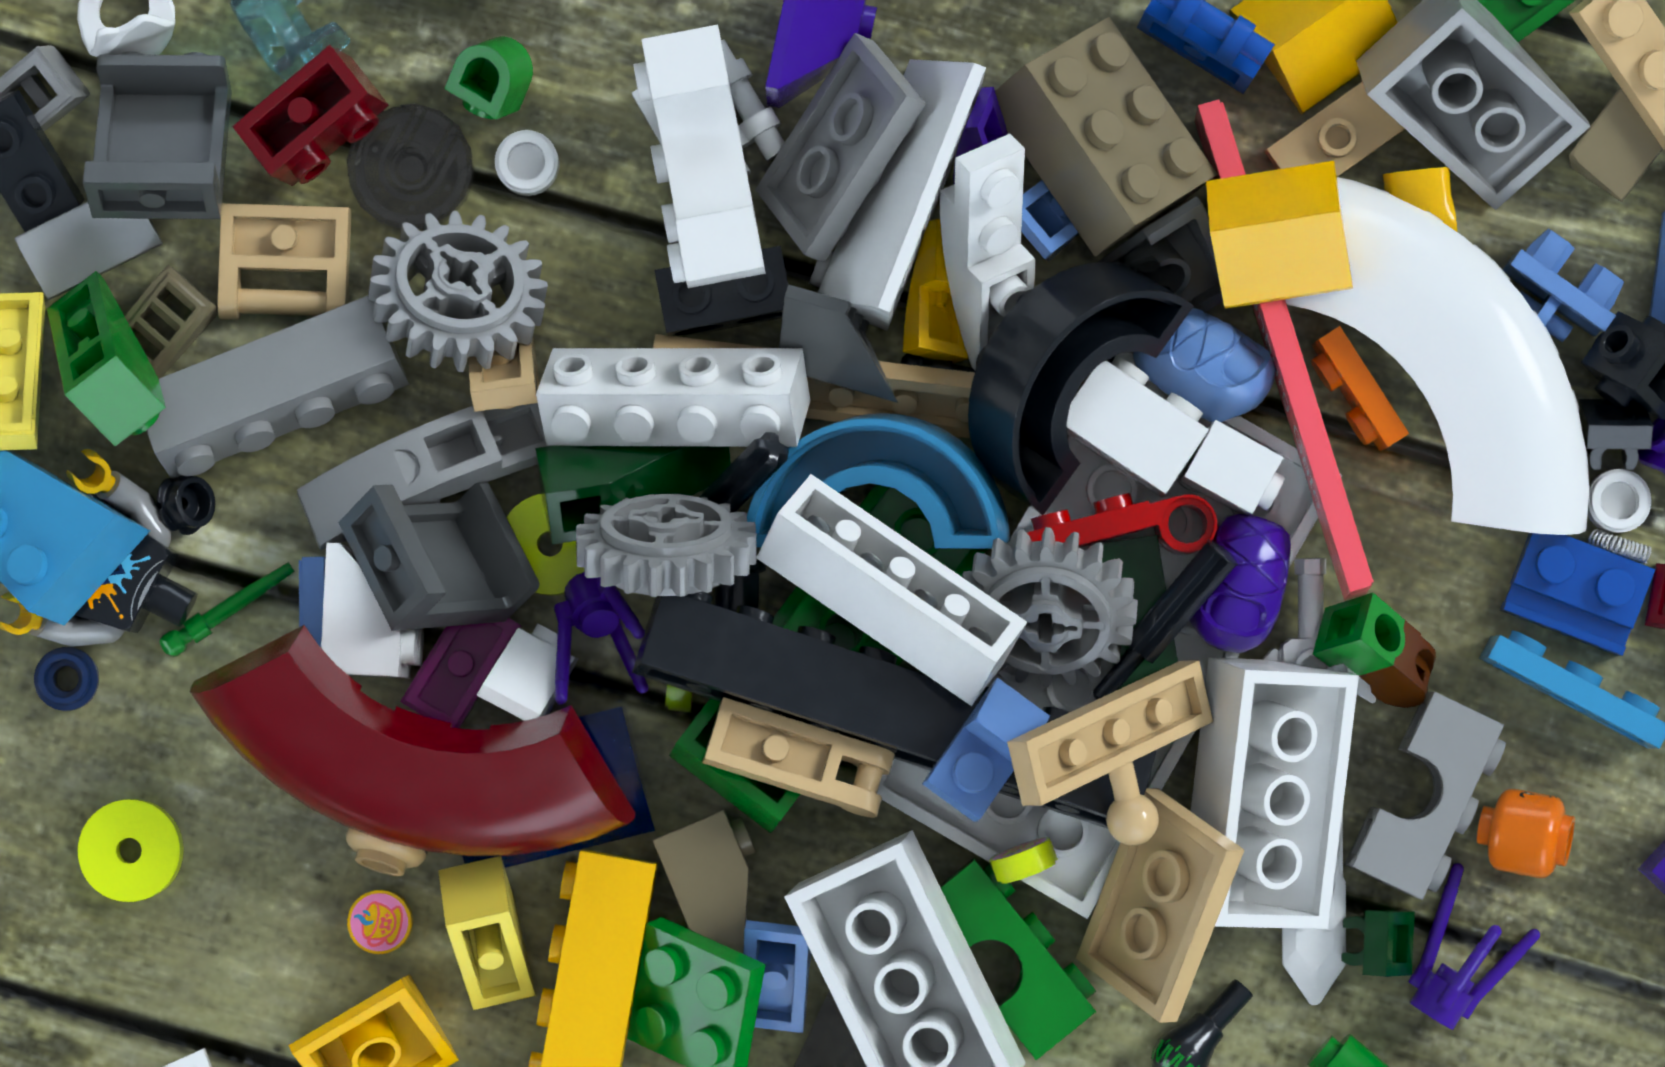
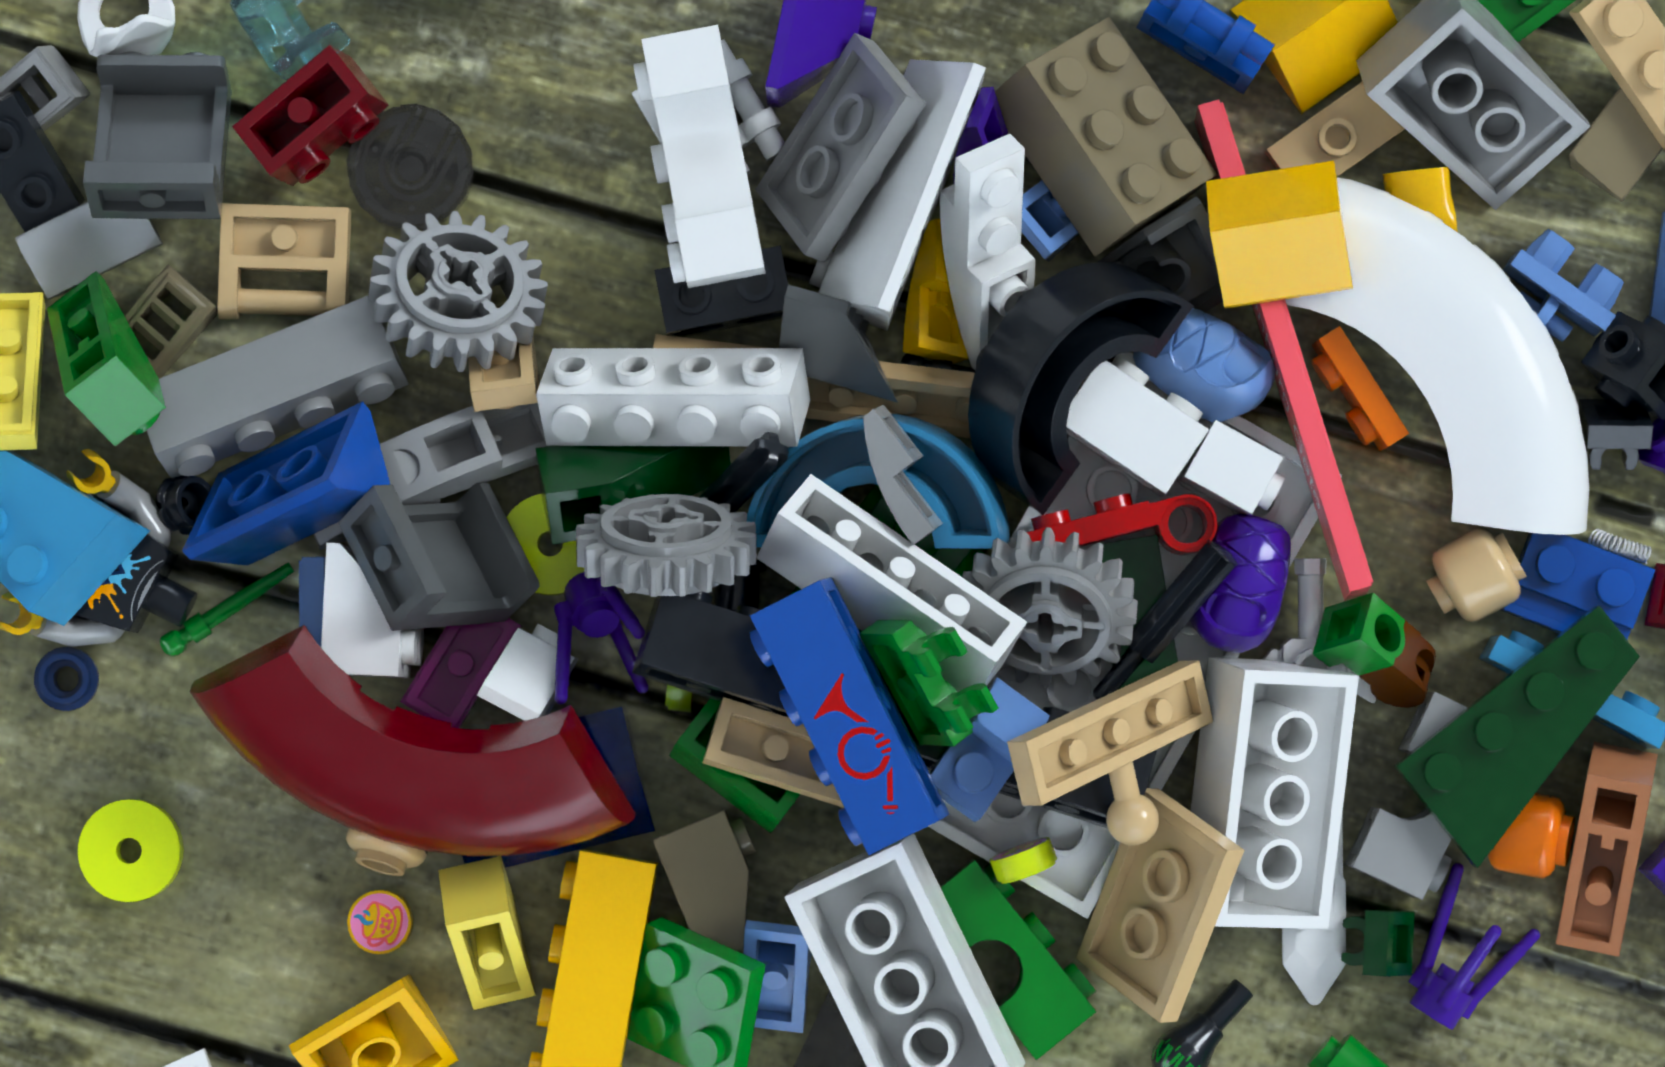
green plate [444,36,533,120] -> none
white tile [495,130,559,196] -> none
white tile [1587,469,1652,533] -> none
none -> blue slope [182,401,391,566]
none -> blue brick [750,577,950,856]
none -> green plate [859,620,999,747]
none -> light grey slope [863,405,943,545]
none -> dark green wing [1394,606,1640,868]
none -> tan head [1426,527,1527,623]
none -> nougat slope [1556,742,1658,957]

